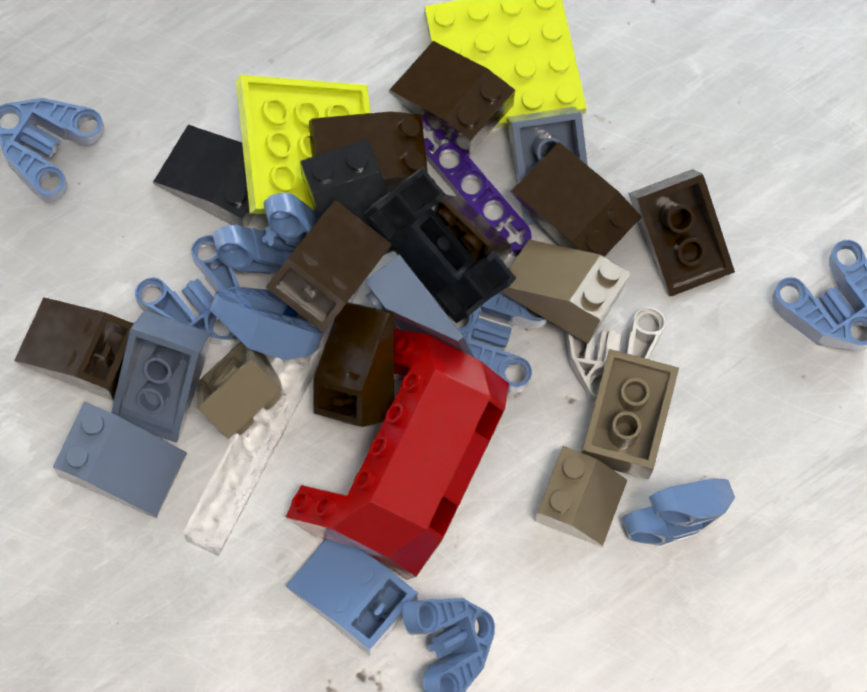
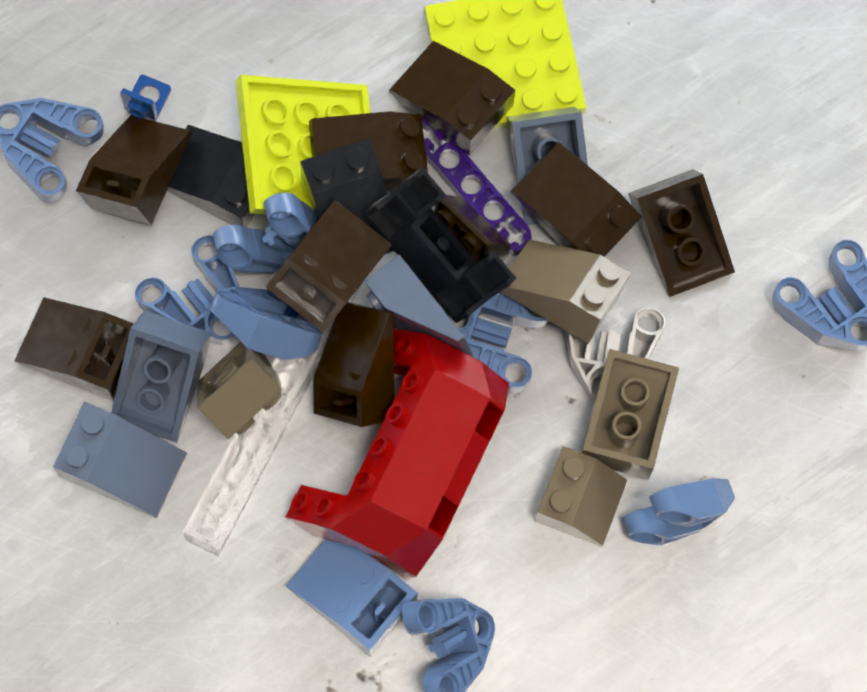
none -> dark brown slope [76,115,192,225]
none -> blue bracket [120,74,171,121]

